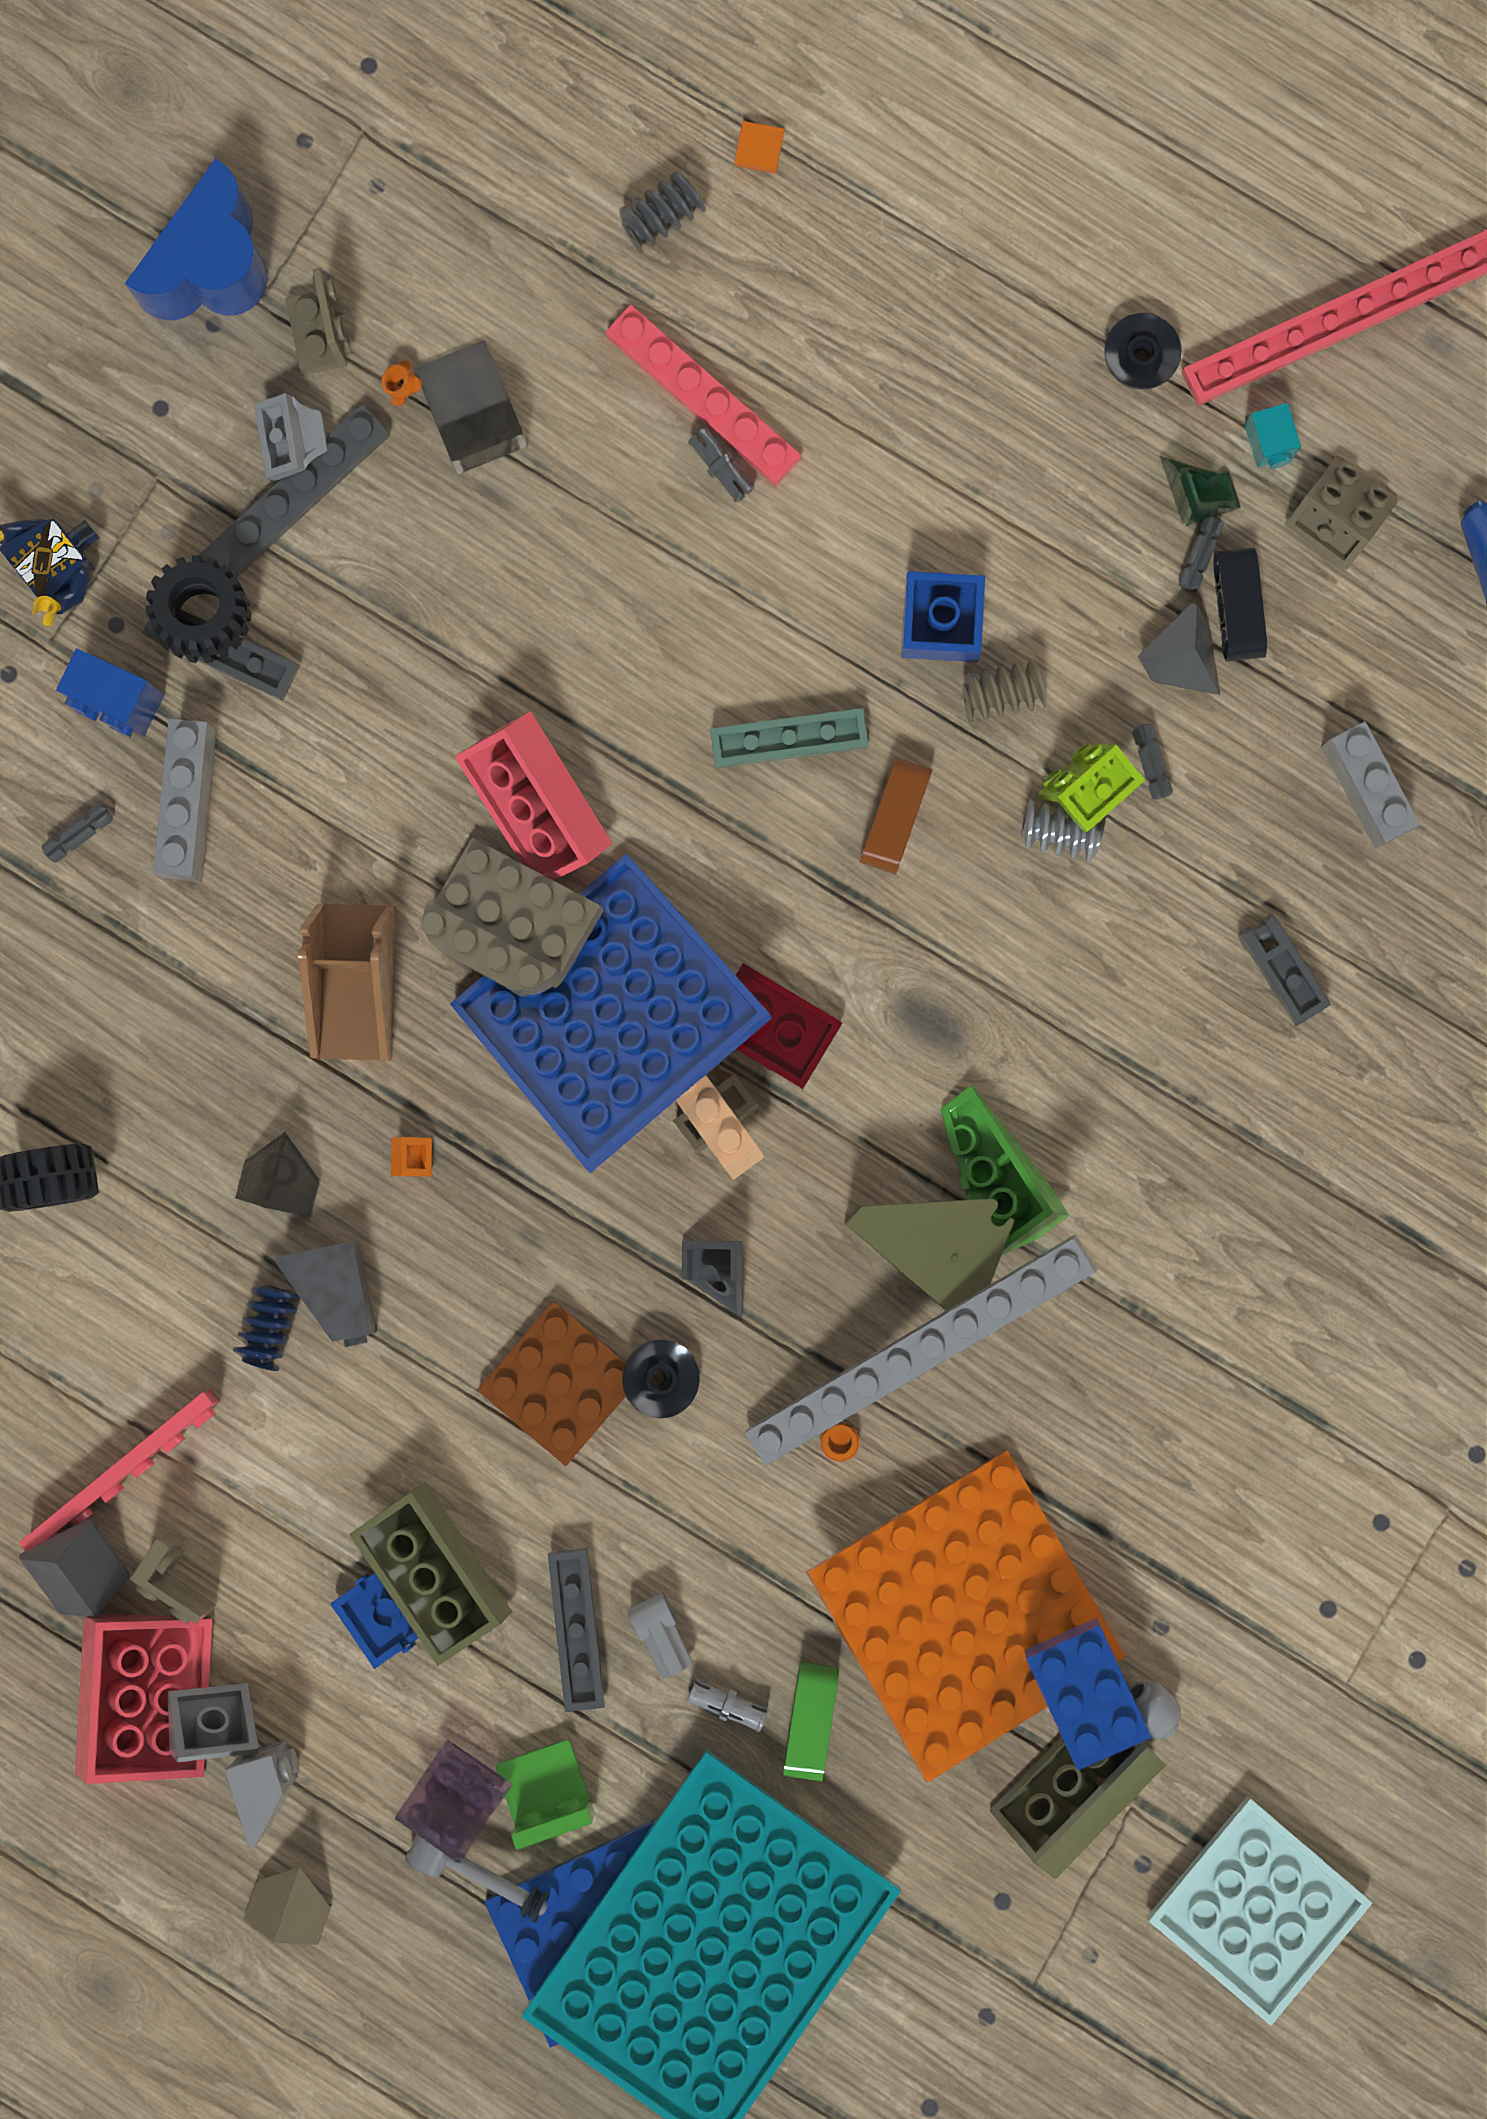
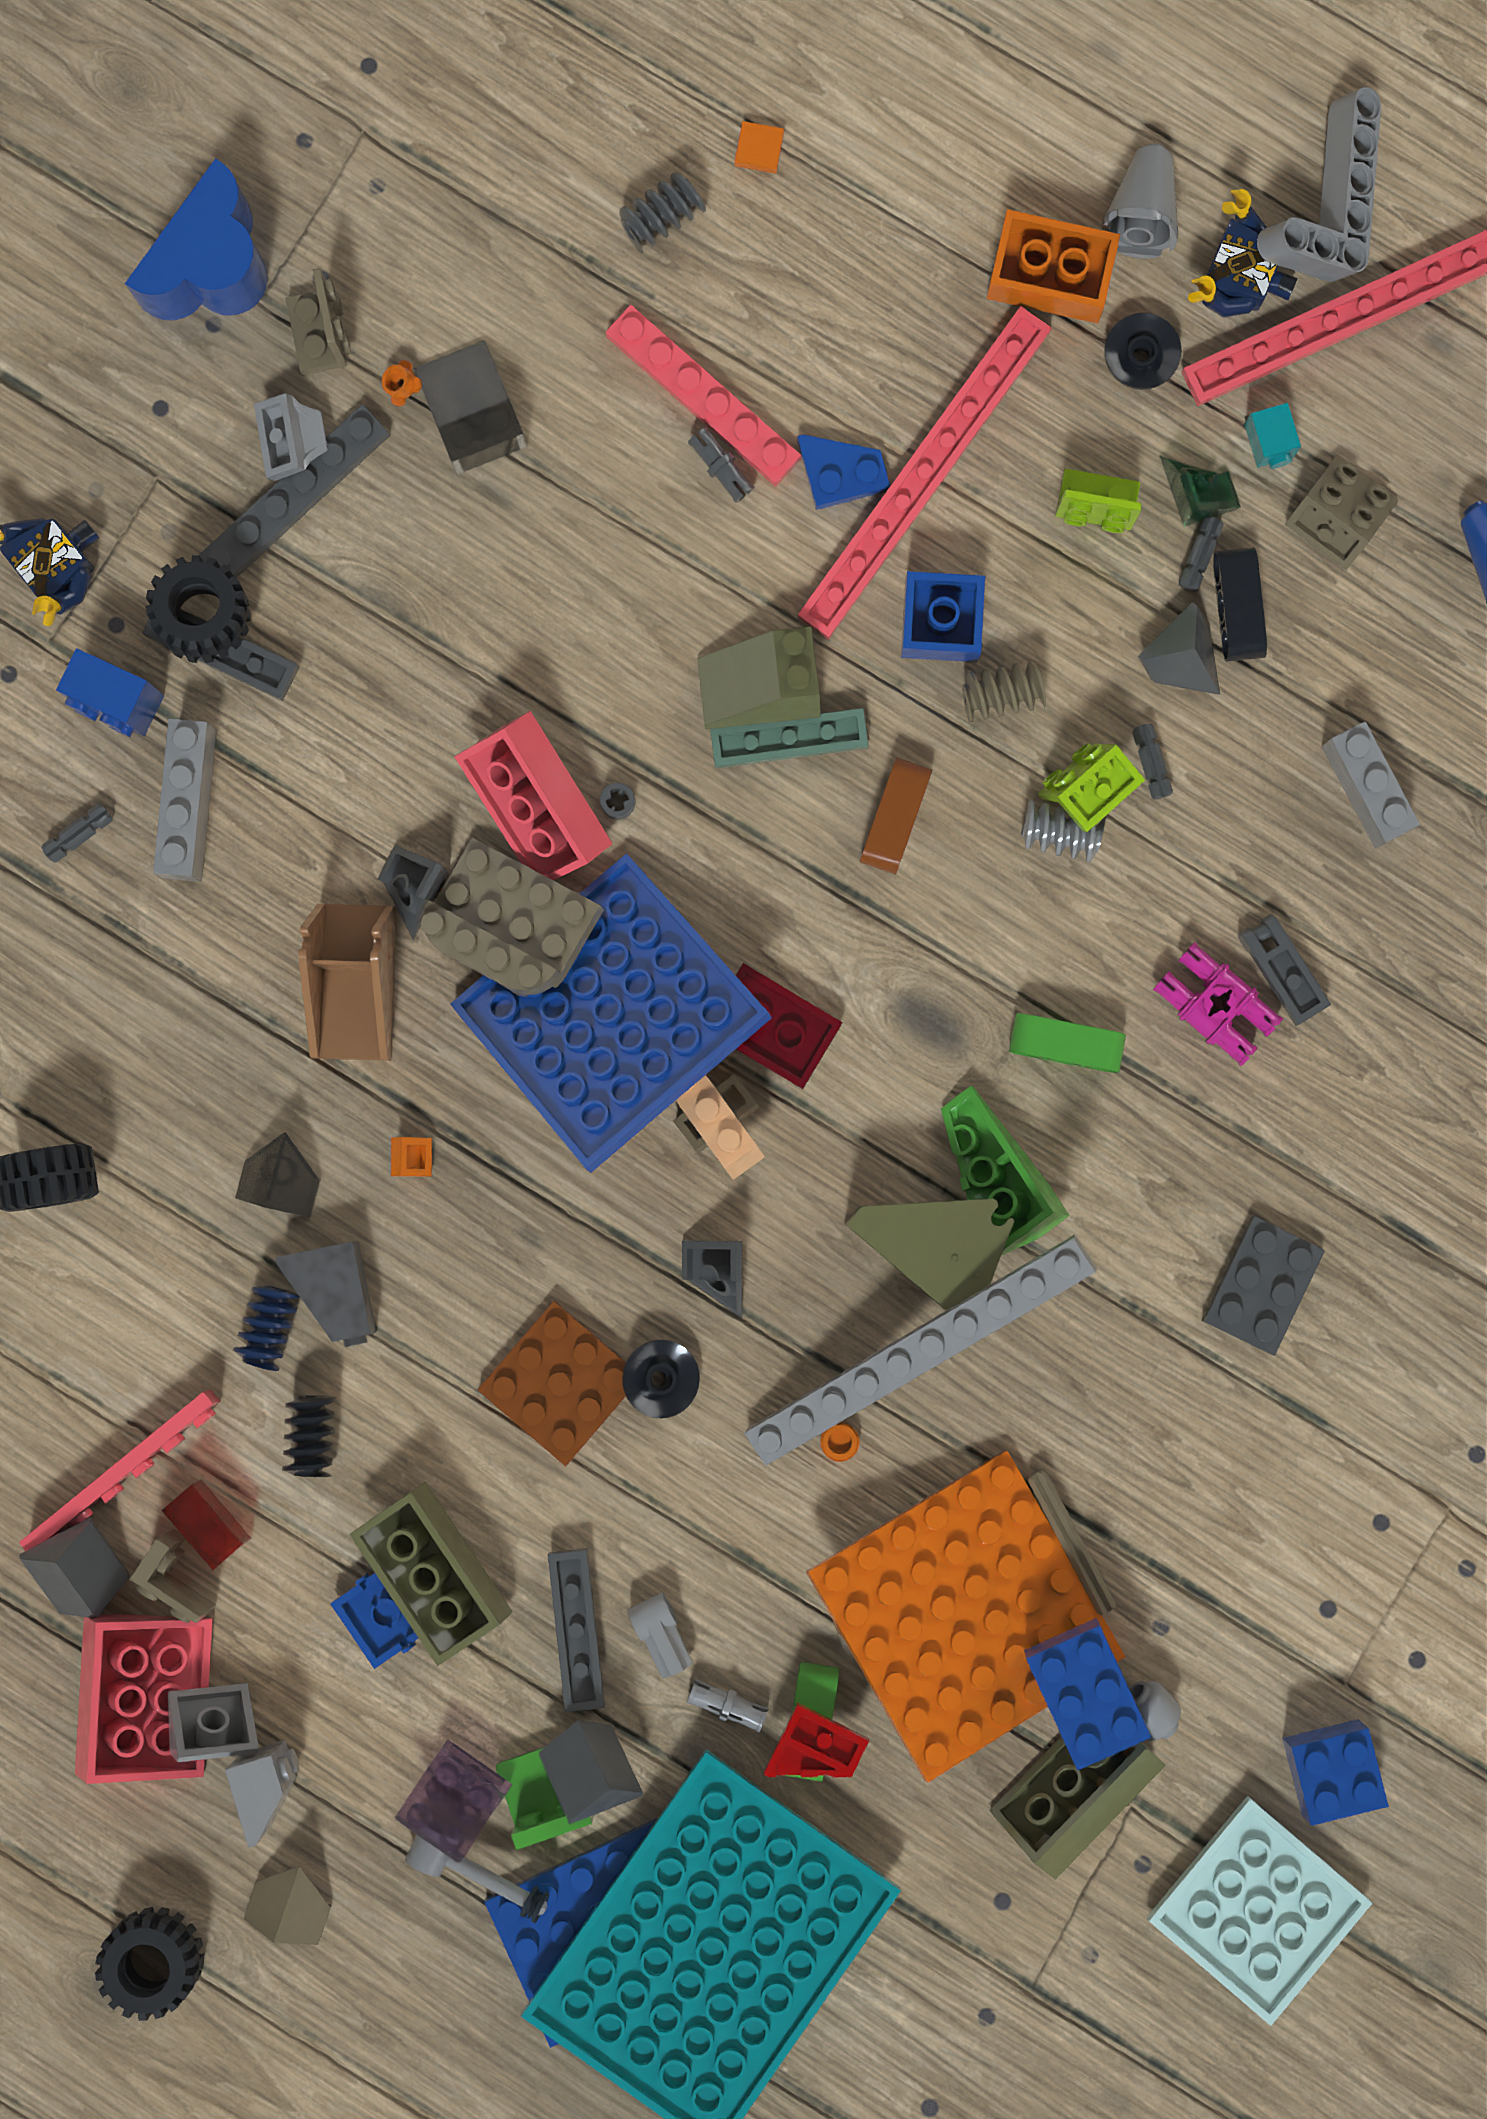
none -> black tyre [95,1907,204,2021]
none -> clear red brick [161,1480,252,1570]
none -> black piece [282,1395,336,1477]
none -> dark grey slope [378,845,449,941]
none -> dark grey slope [538,1720,643,1824]
none -> dark grey bush [600,783,636,820]
none -> olive slope [698,626,820,730]
none -> red wing [763,1702,869,1777]
none -> coral plate [797,306,1052,640]
none -> blue wing [797,435,890,510]
none -> orange brick [986,209,1121,324]
none -> bright green beam [1008,1013,1126,1073]
none -> dark tan axle [1027,1469,1116,1615]
none -> lime bracket [1055,468,1142,533]
none -> light grey cone [1101,144,1179,259]
none -> dark pink pin [1152,942,1283,1066]
none -> torso [1188,189,1297,318]
none -> dark grey plate [1202,1216,1325,1356]
none -> light grey beam [1257,87,1381,282]
none -> blue brick [1282,1719,1389,1826]

